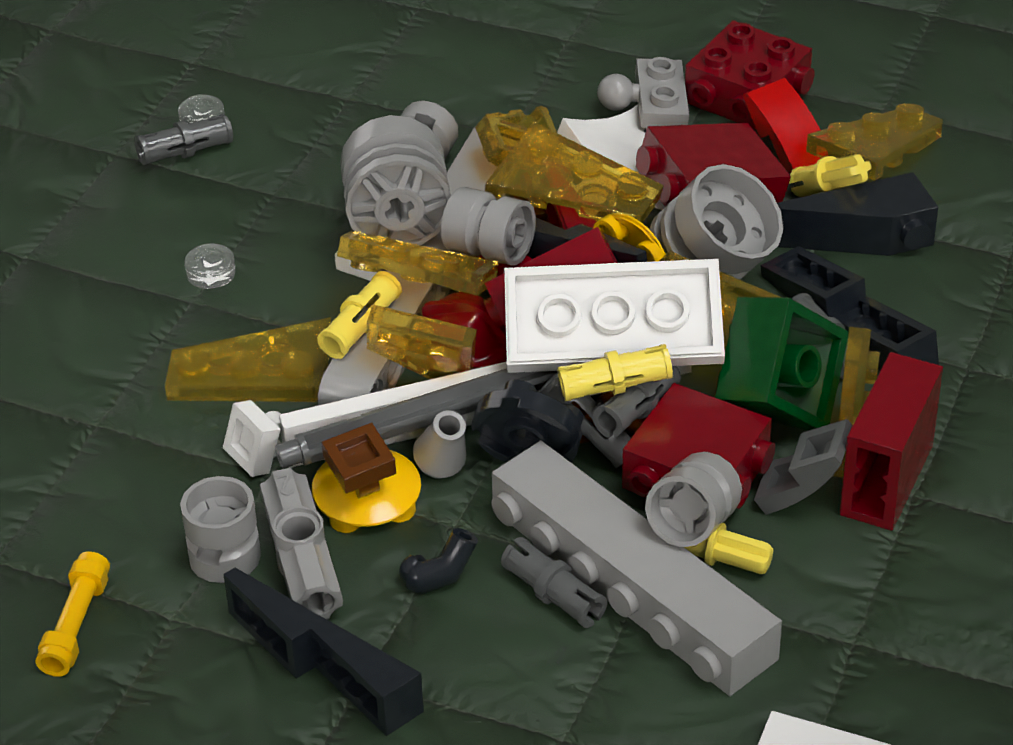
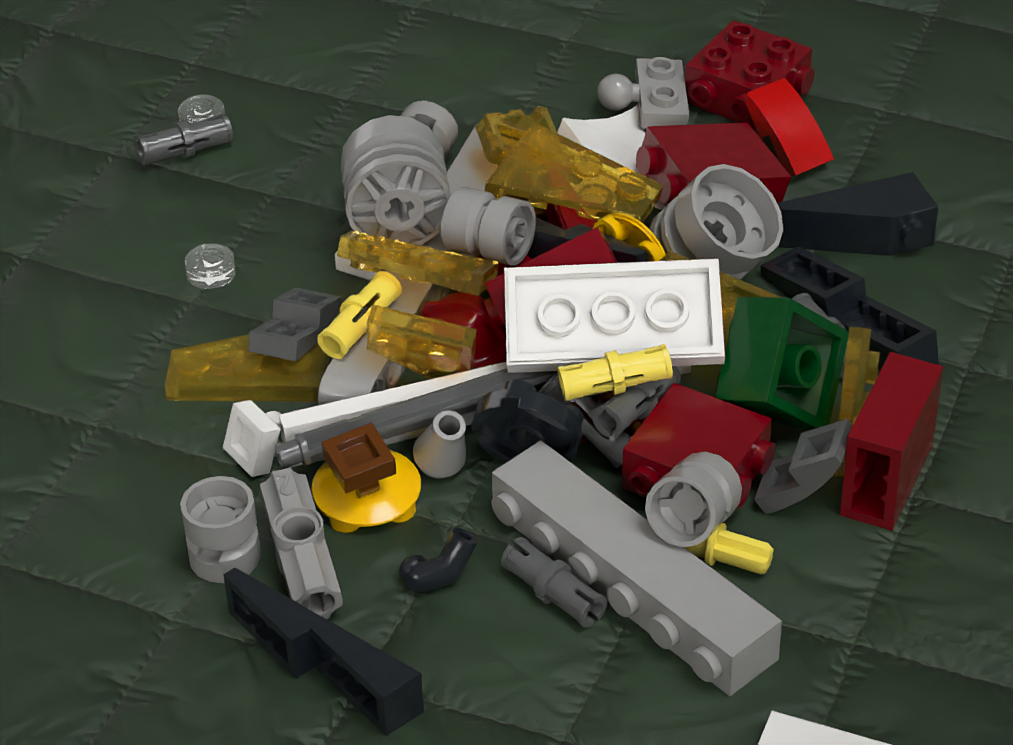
yellow bar [35,551,110,677] -> none
light yellow axle [789,154,872,197] -> none
clear yellow wing [806,104,943,181] -> none
none -> dark grey slope [248,287,342,361]

